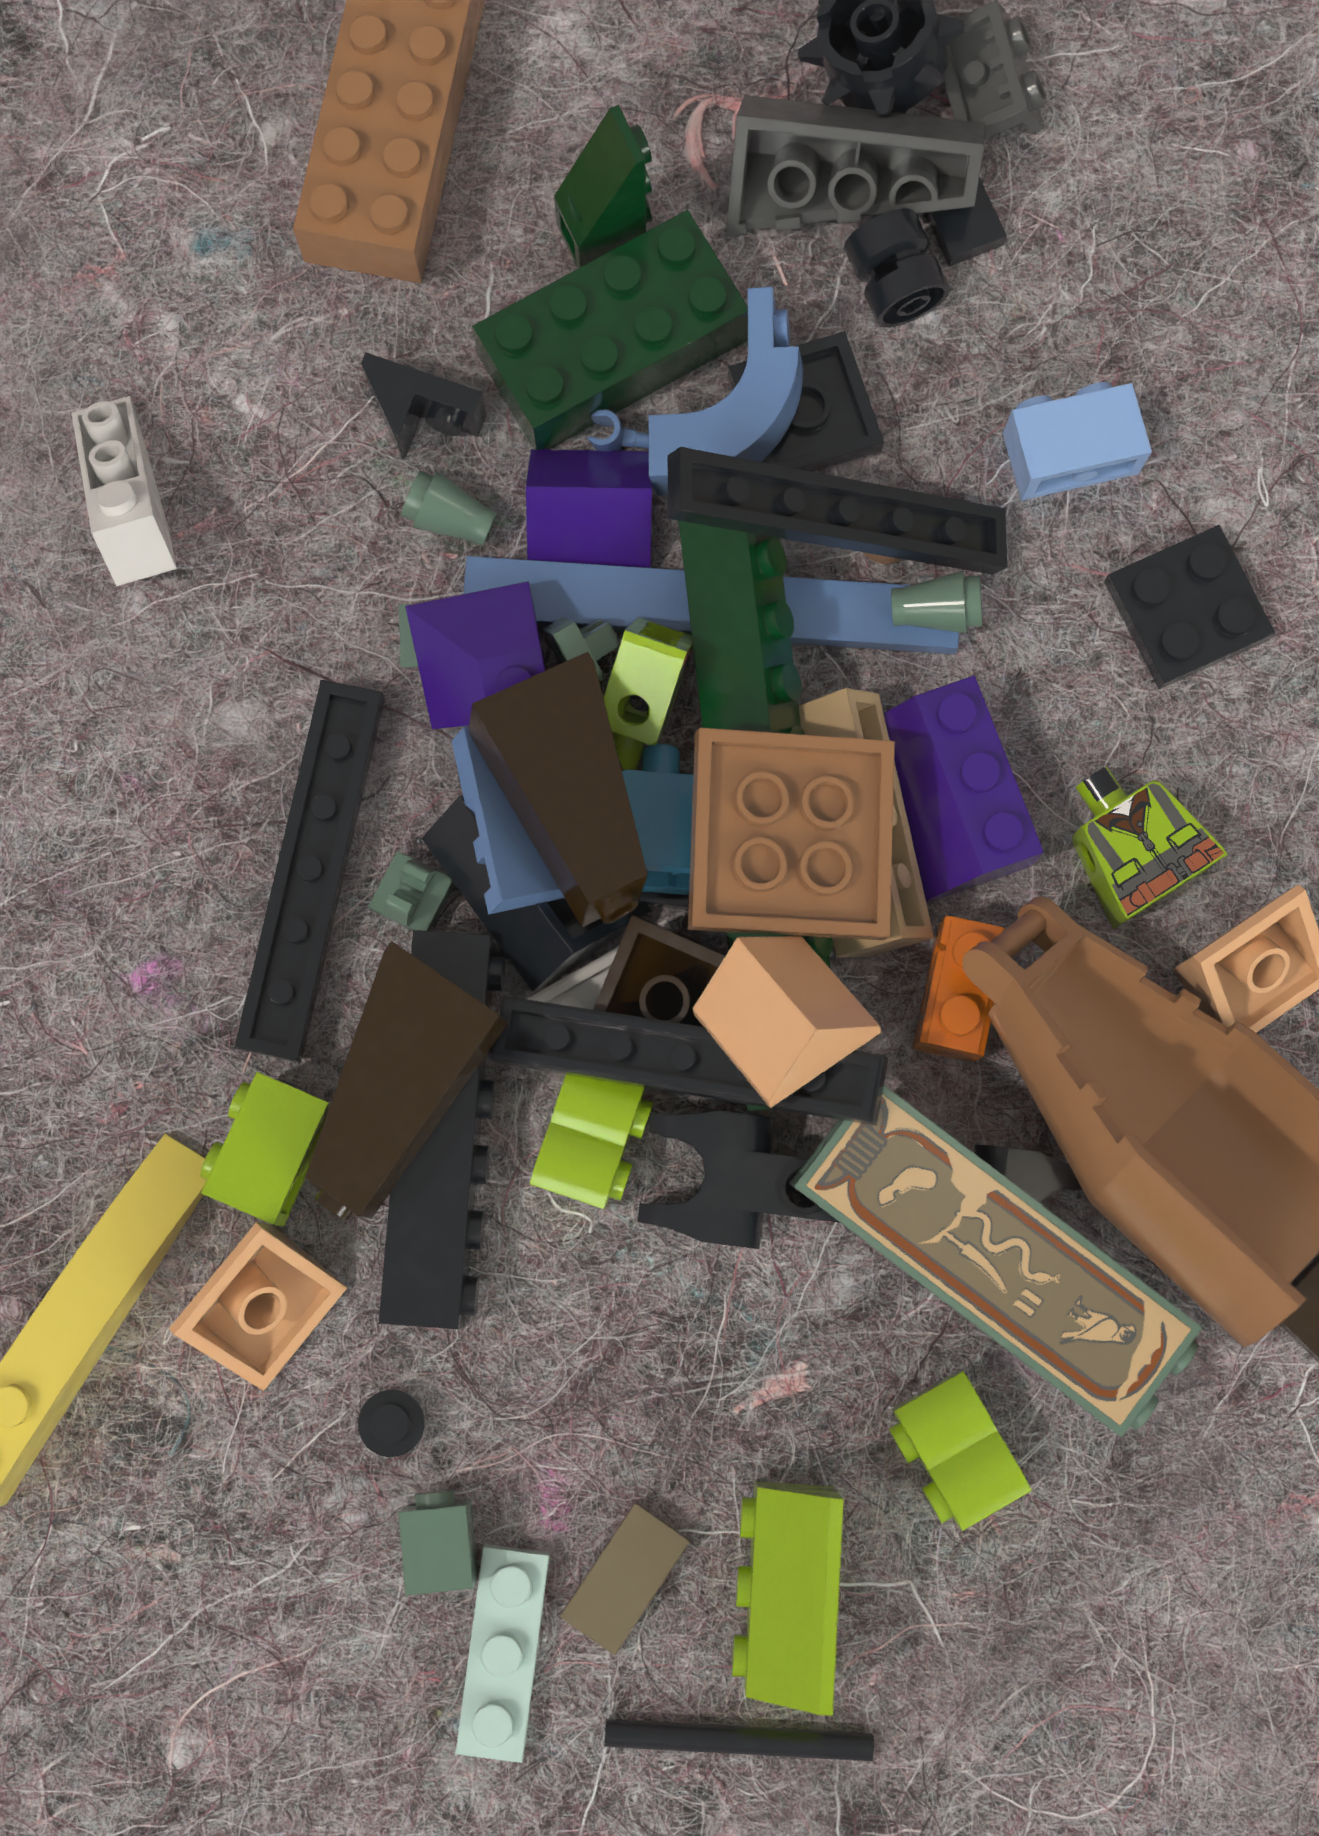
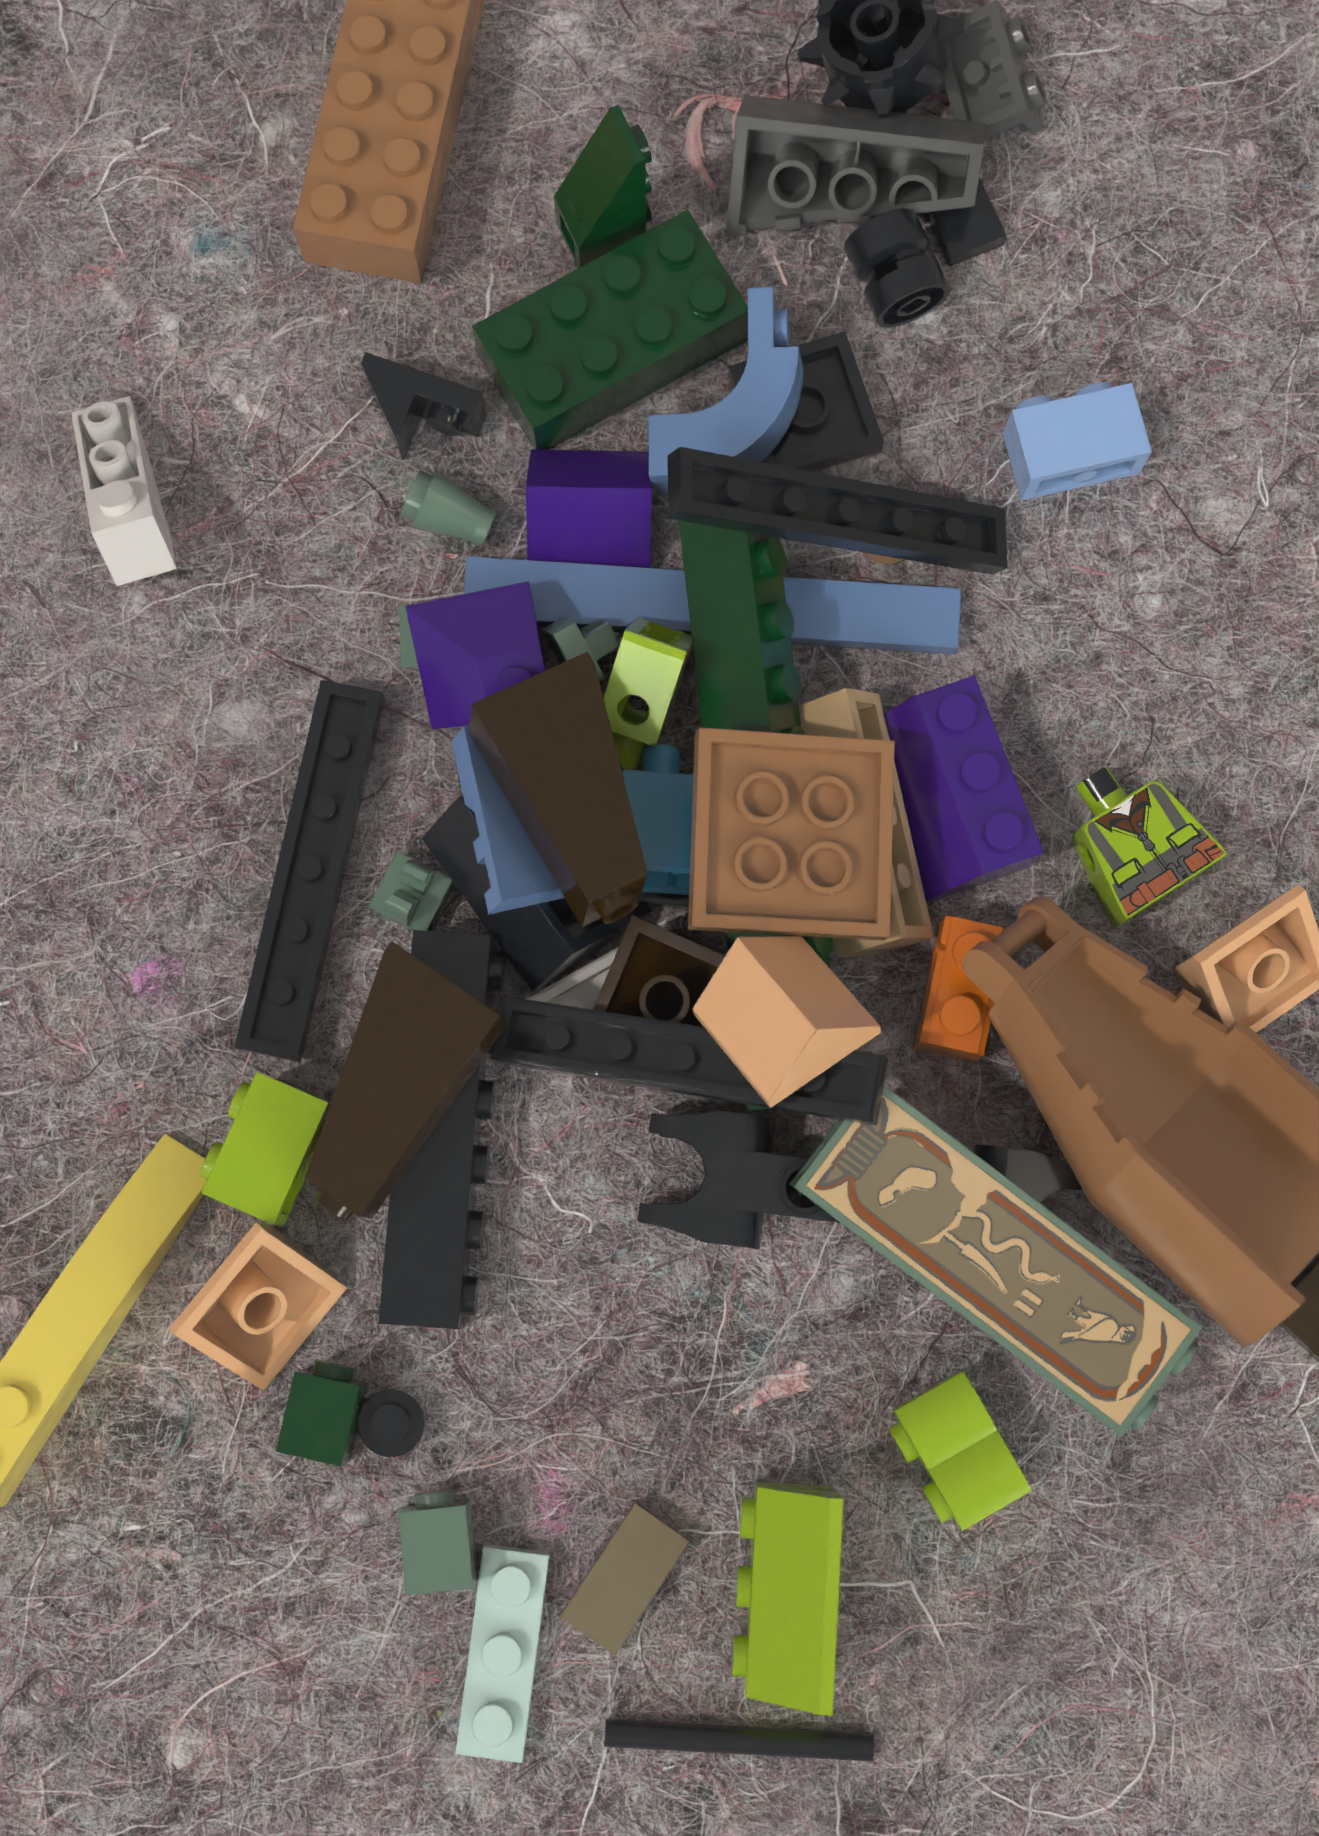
lime brick [529,1074,654,1209] -> none
medium blue hand [587,410,649,451] -> none
sand green cone [891,570,983,634] -> none
black plate [1104,525,1275,690] -> none
none -> dark green brick [275,1360,368,1466]

